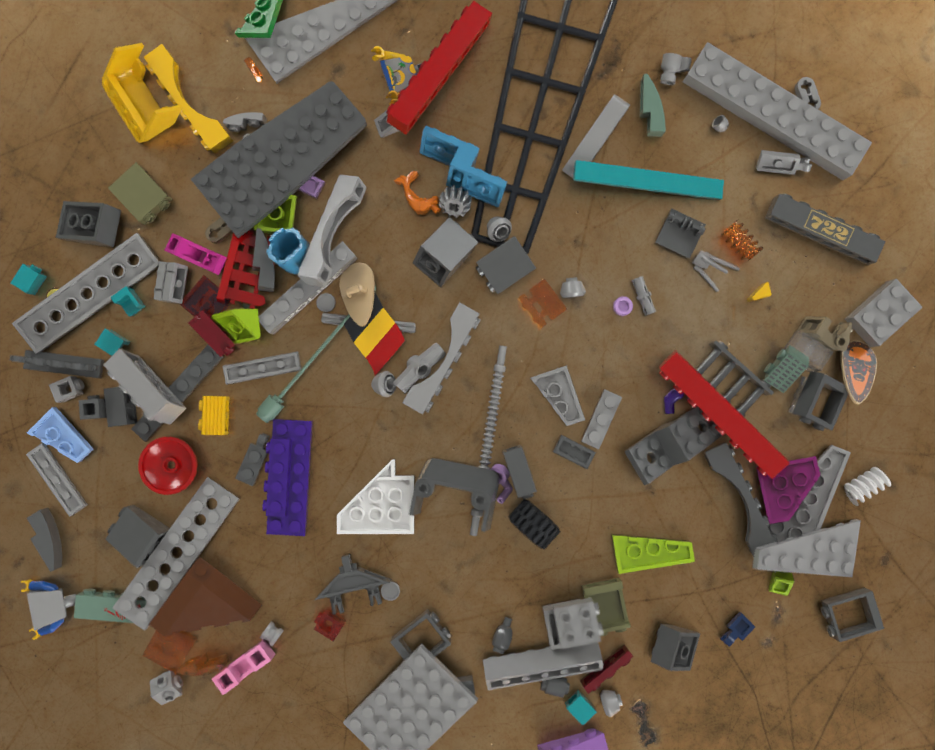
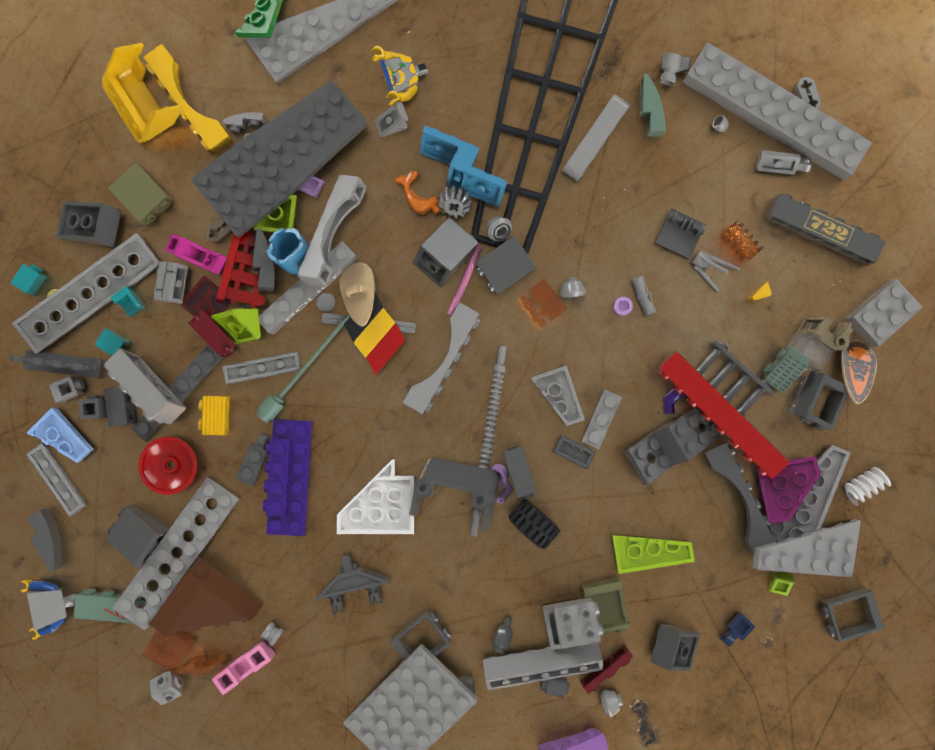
clear orange tile [244,57,264,82] -> none
clear red brick [314,610,346,642] -> none
light grey cone [371,371,396,397] -> none
light grey piece [381,581,400,601] -> none
red brick [386,1,492,135] -> none
light grey piece [393,343,446,394] -> none
teal panel [565,689,597,725] -> none
teal tile [573,160,724,200] -> none
none -> bright pink bar [447,244,483,316]

